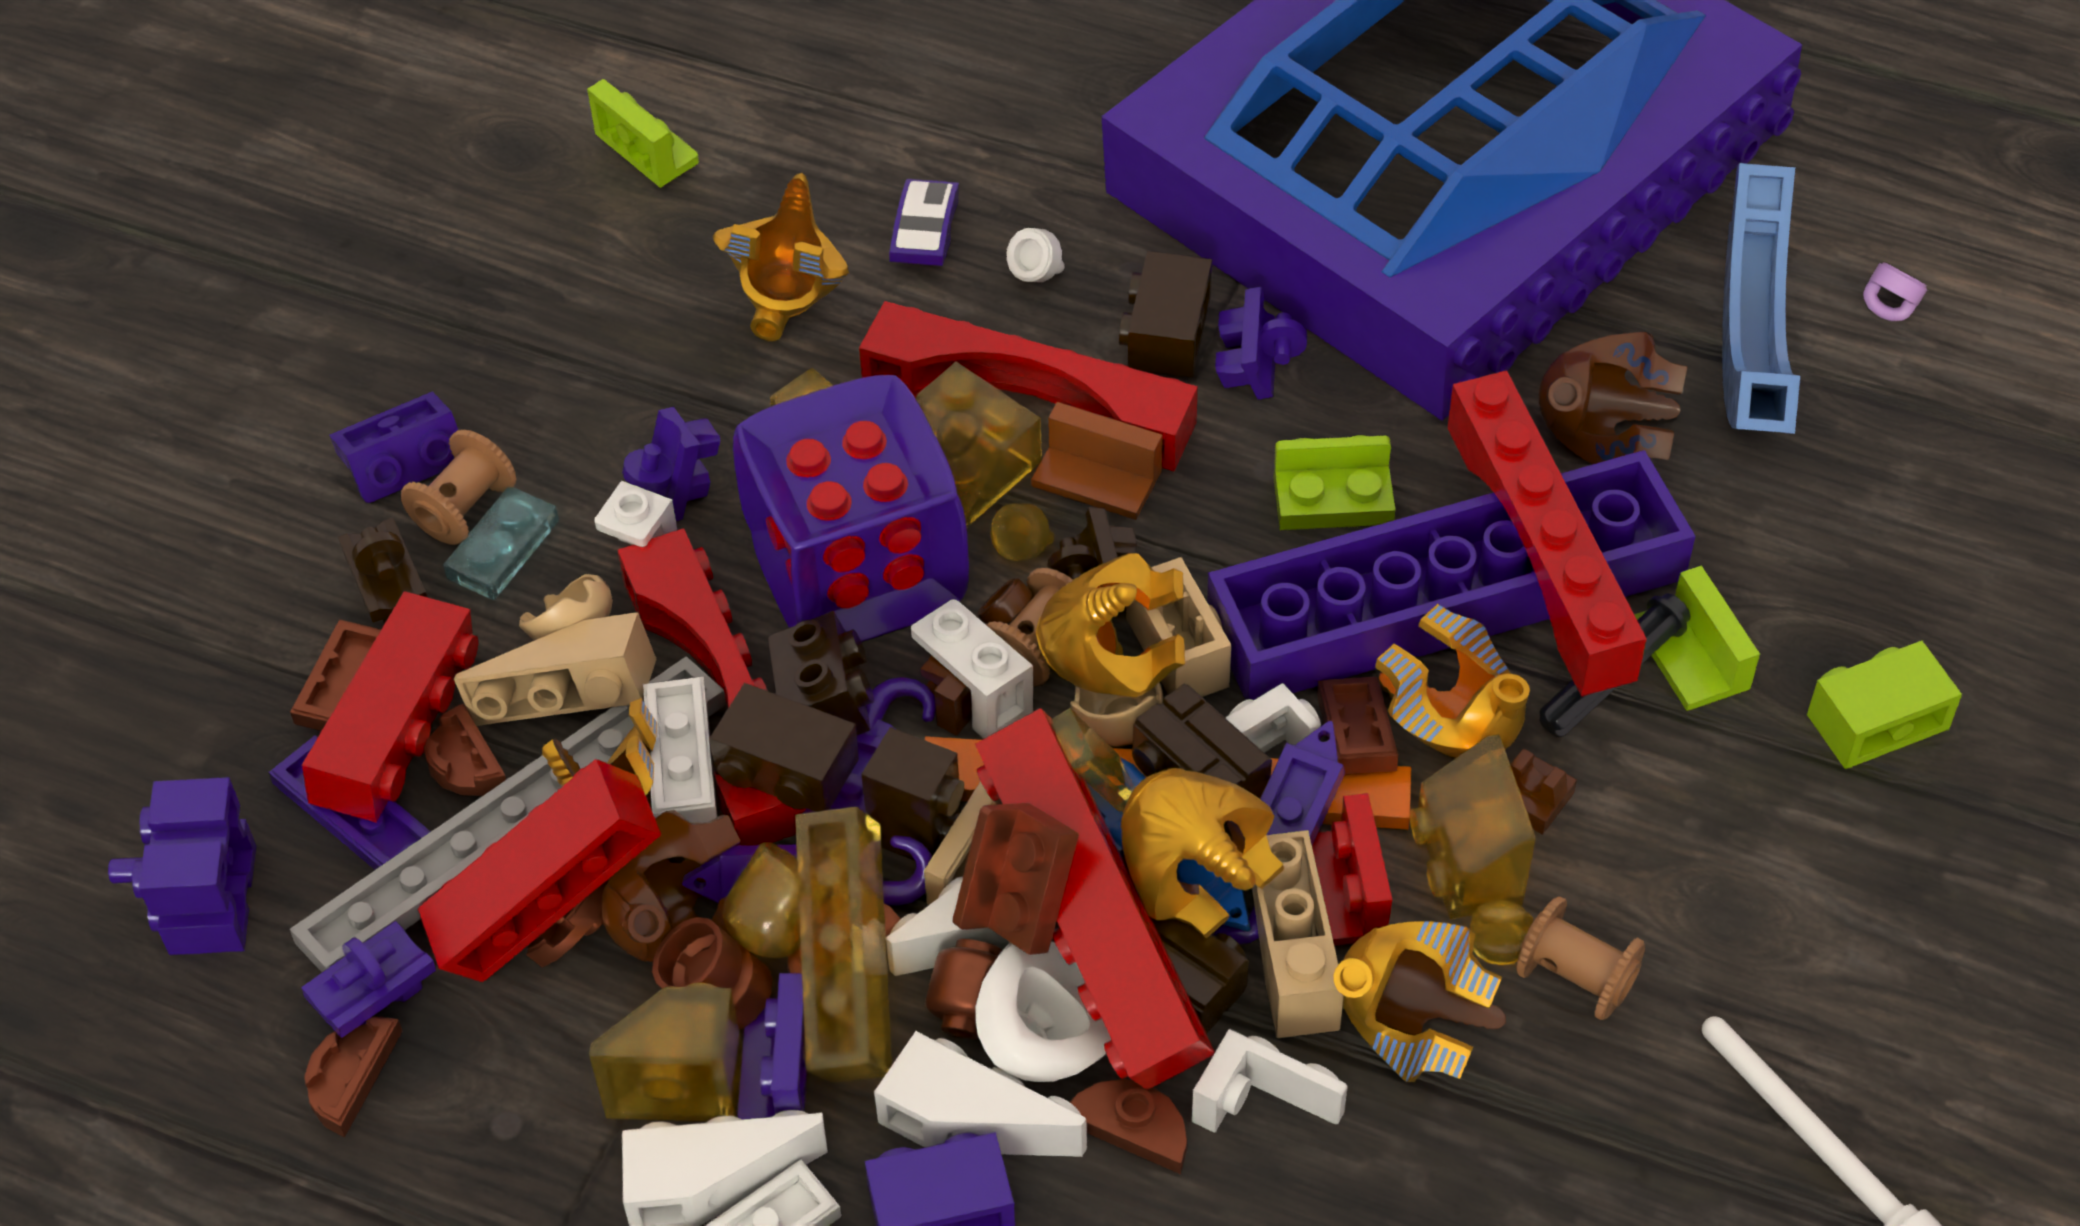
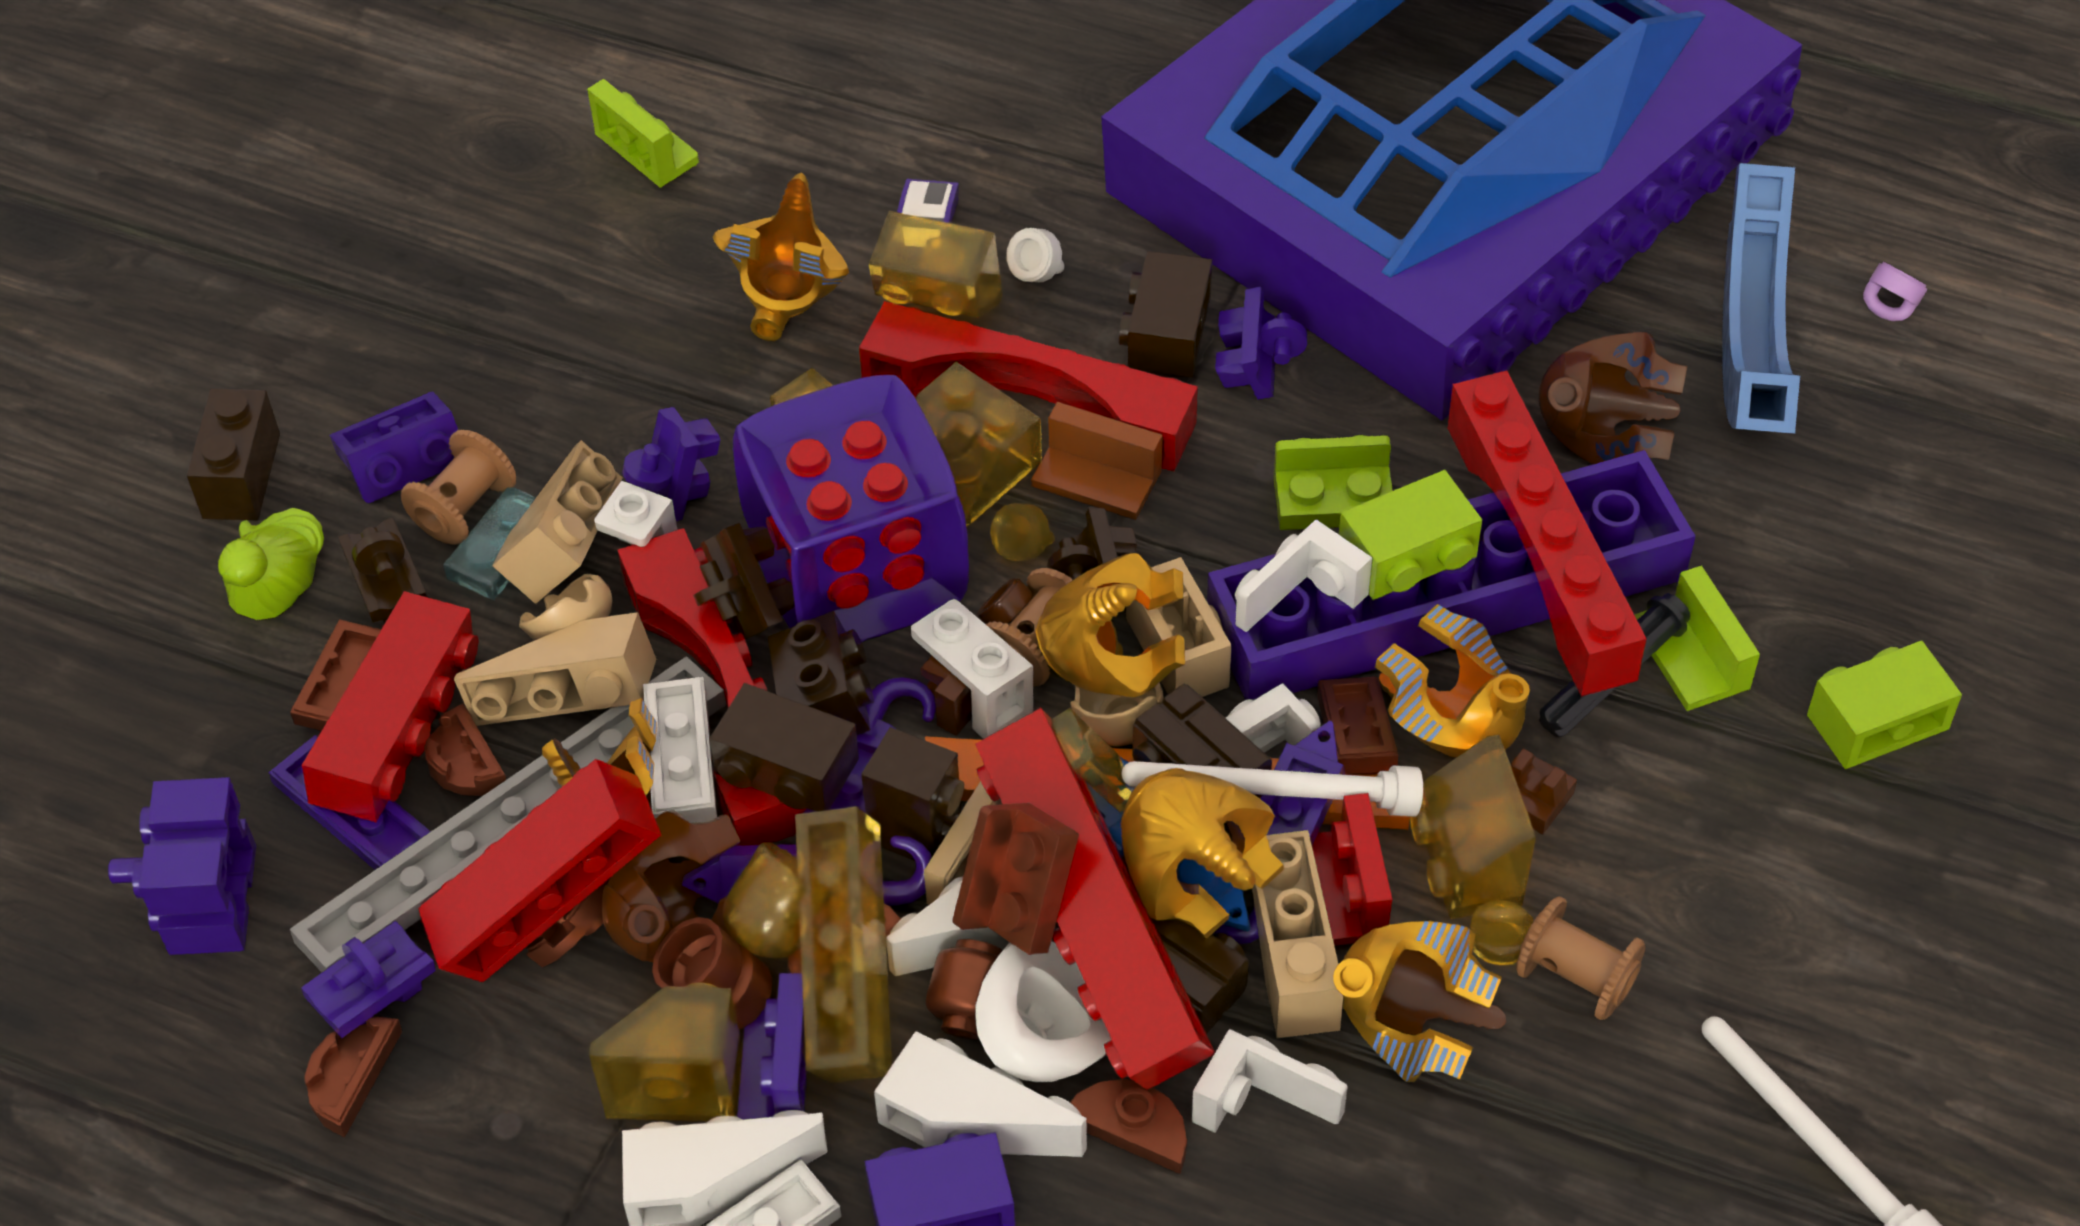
none -> dark brown brick [187,389,280,521]
none -> lime hair [218,508,324,620]
none -> tan slope [492,440,623,604]
none -> dark brown hips [693,523,795,640]
none -> clear yellow slope [869,211,1003,318]
none -> white piece [1122,761,1423,817]
none -> white bracket [1235,520,1372,632]
none -> lime brick [1339,470,1482,600]

